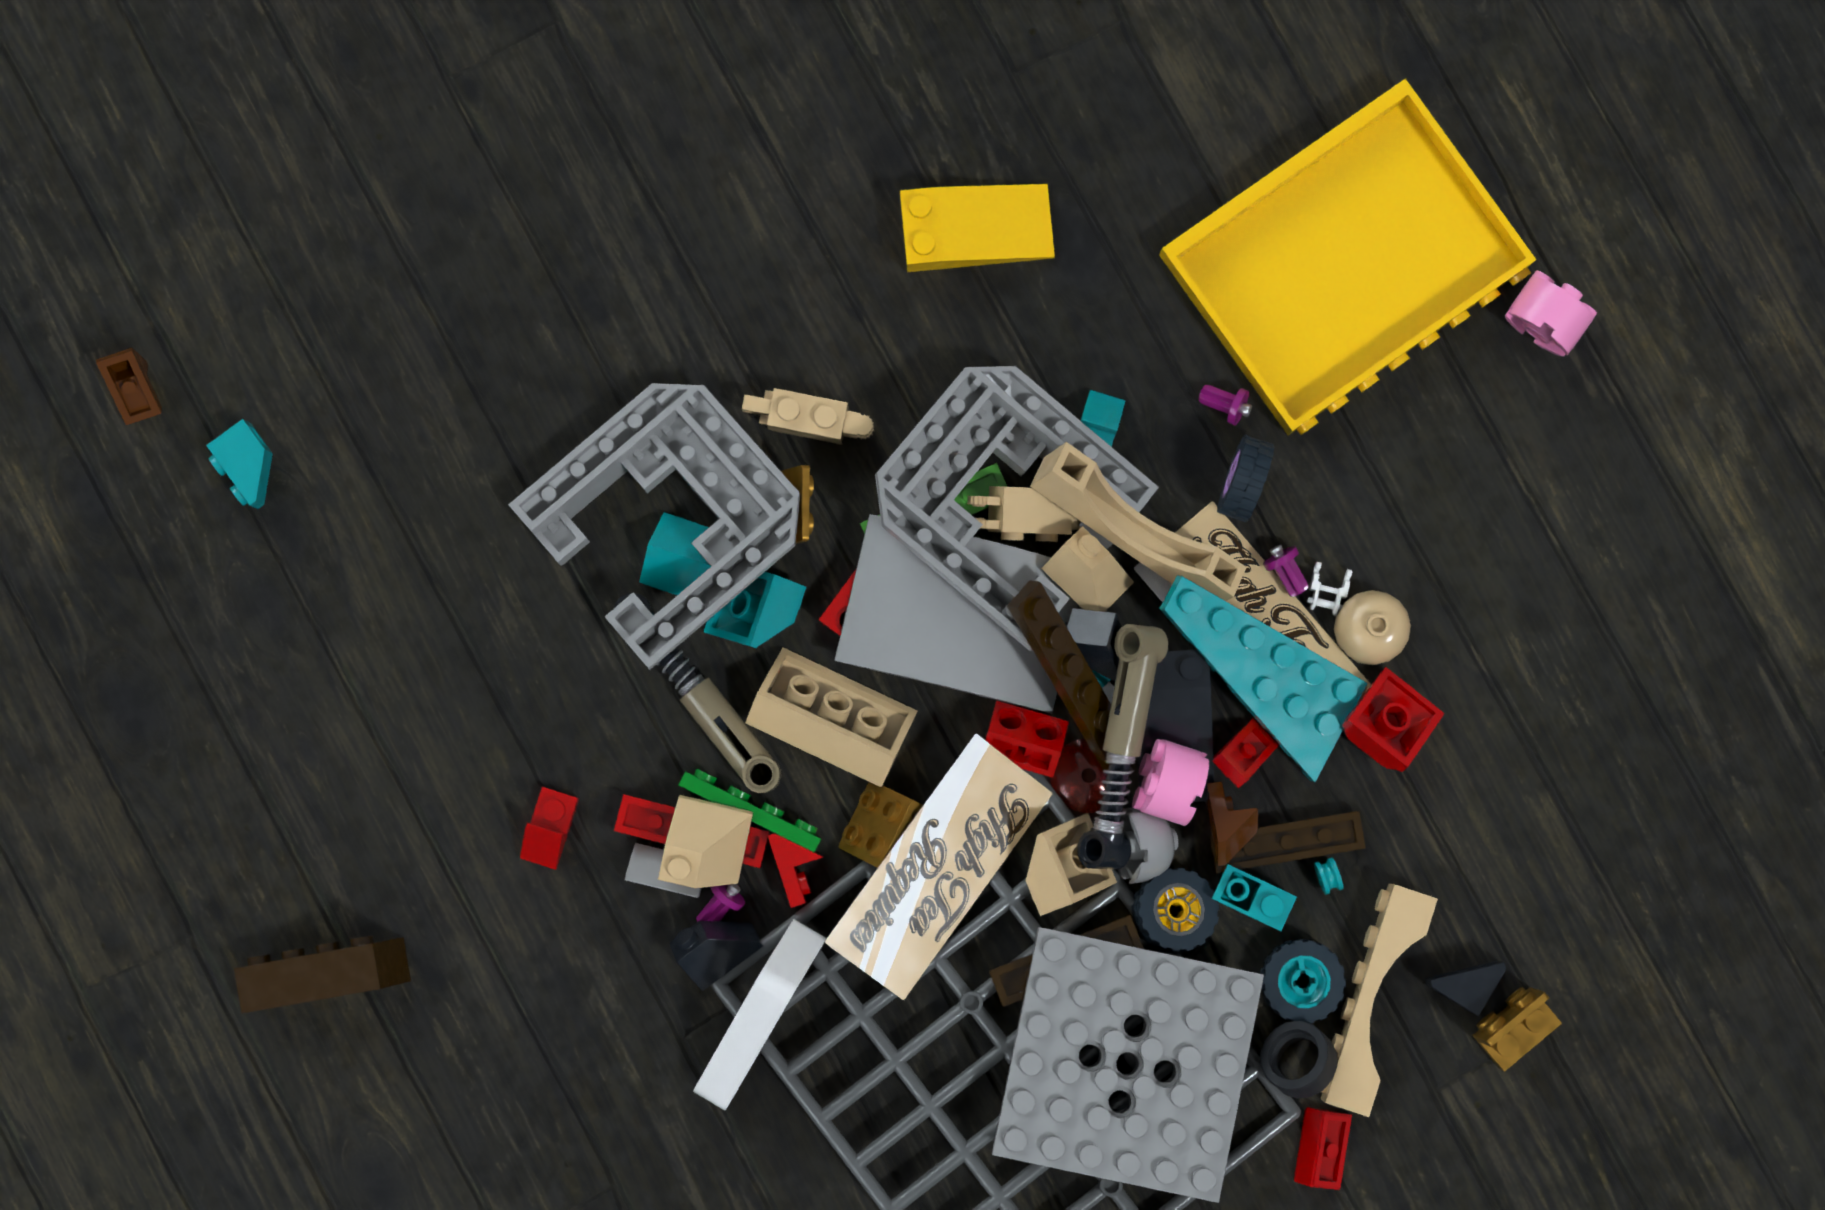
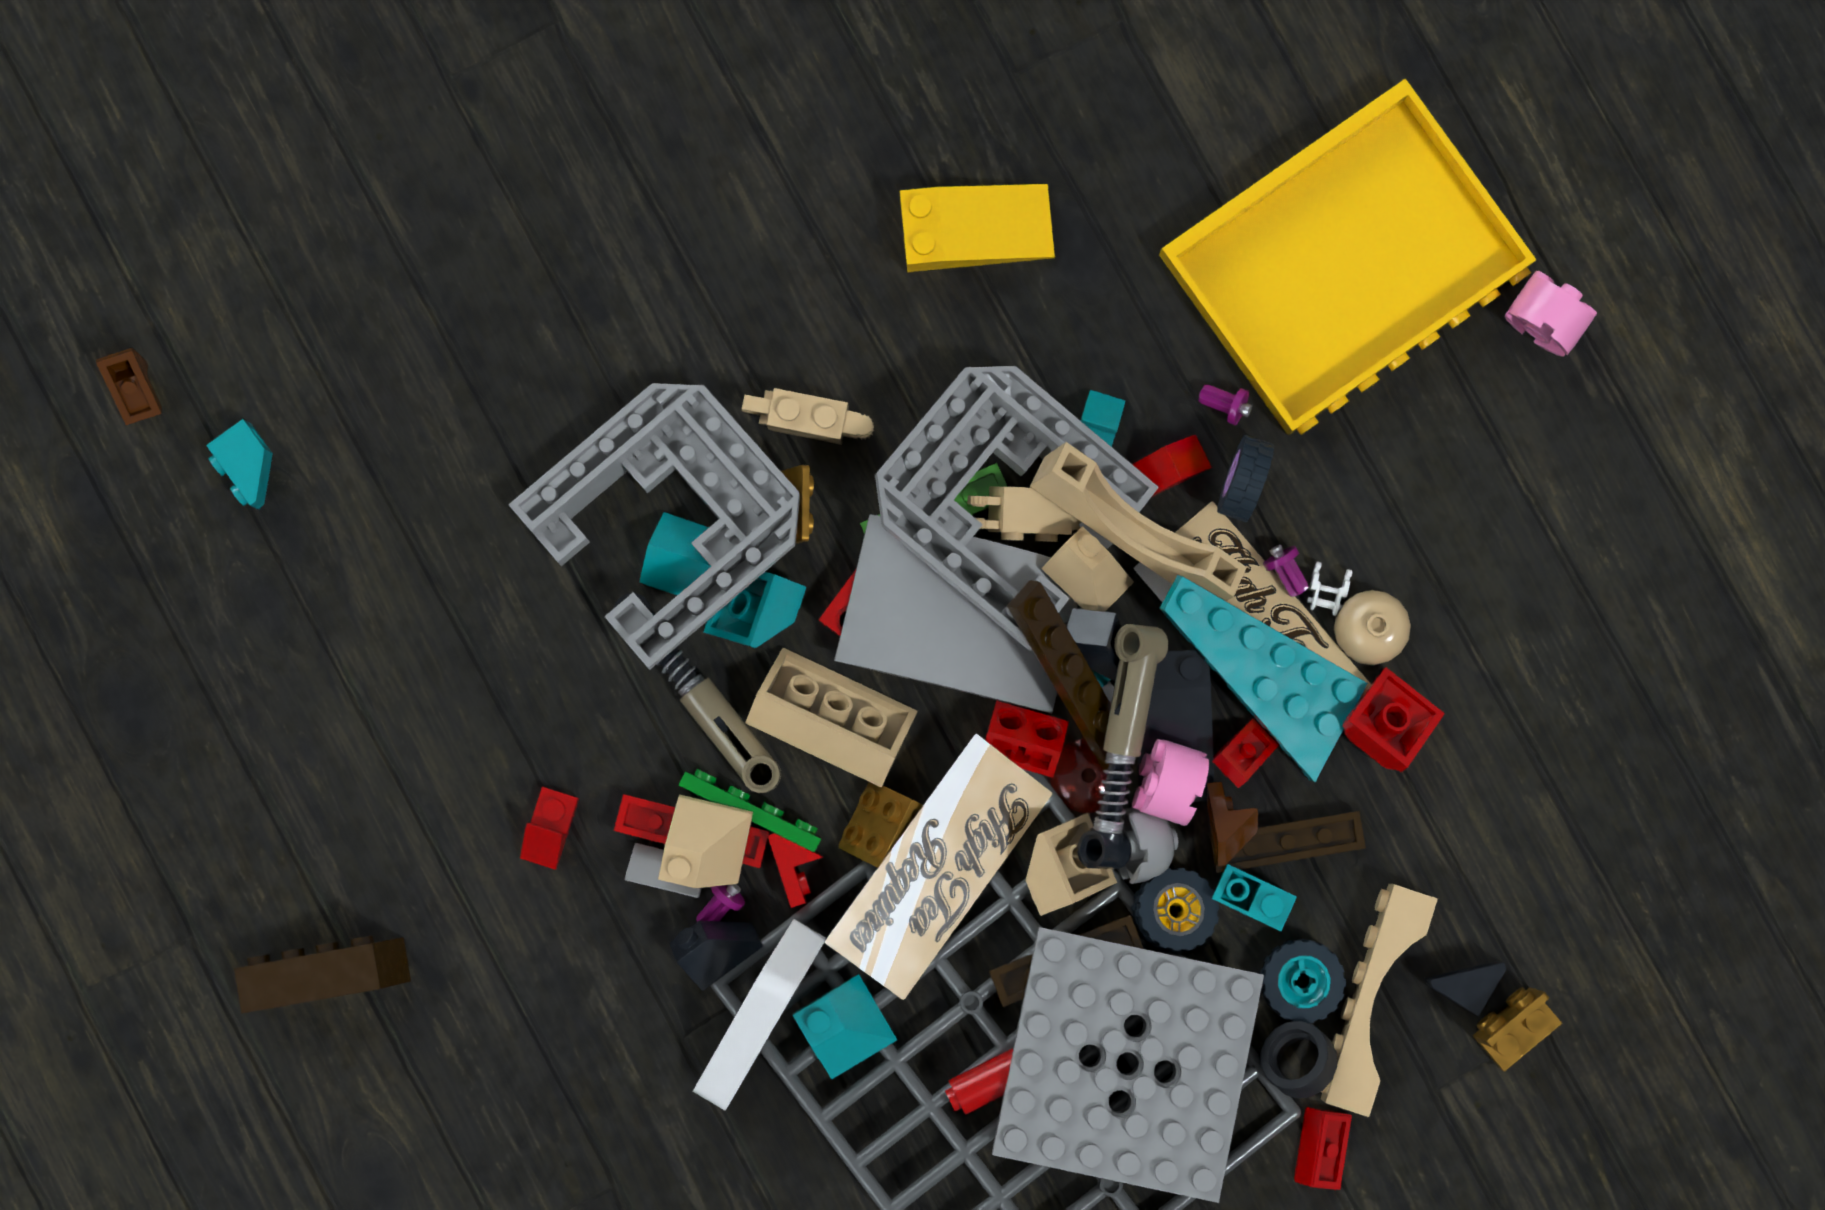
teal bush [1314,857,1344,895] -> none
none -> teal slope [793,974,897,1079]
none -> red brick [945,1048,1013,1115]
none -> red slope [1132,434,1212,497]

